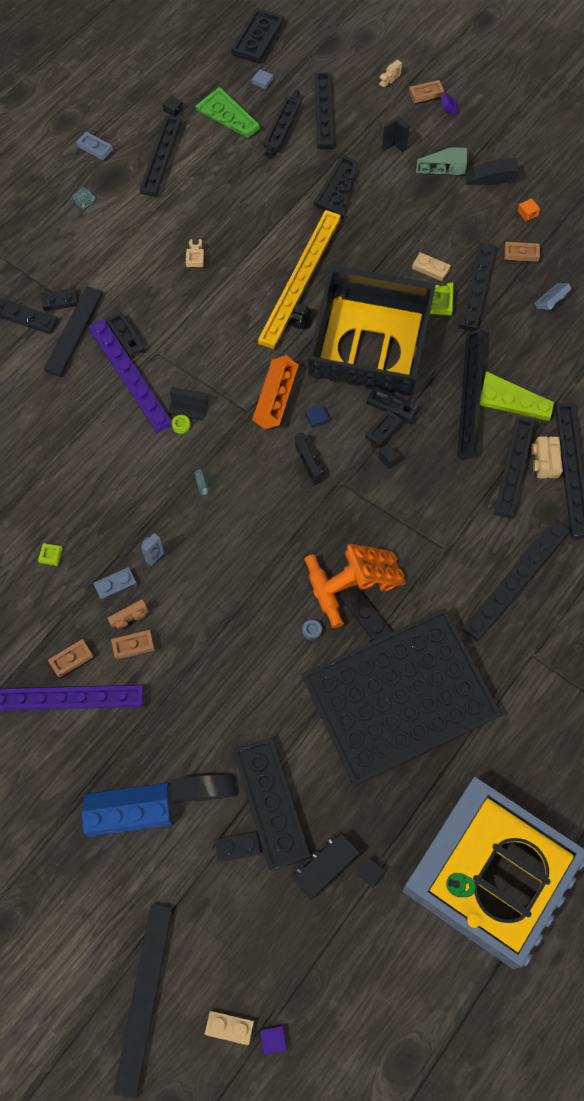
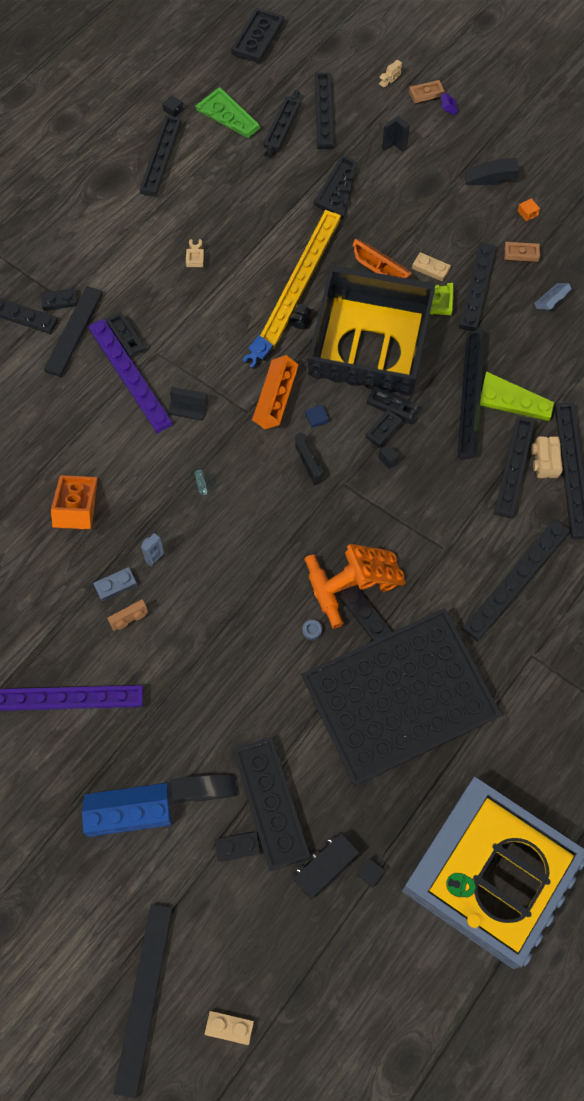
lime tile [38,543,63,566] -> none
medium nougat plate [48,639,93,678] -> none
clear light blue tile [71,187,96,209] -> none
sand blue plate [76,132,113,160] -> none
medium nougat plate [111,630,155,660] -> none
lime tile [172,415,190,434] -> none
sand blue tile [252,69,273,89] -> none
dark purple tile [260,1026,286,1055] -> none
sand green slope [416,147,467,175] -> none
none -> orange slope [51,475,97,529]
none -> blue plate [243,335,274,369]
none -> orange brick [353,239,412,278]

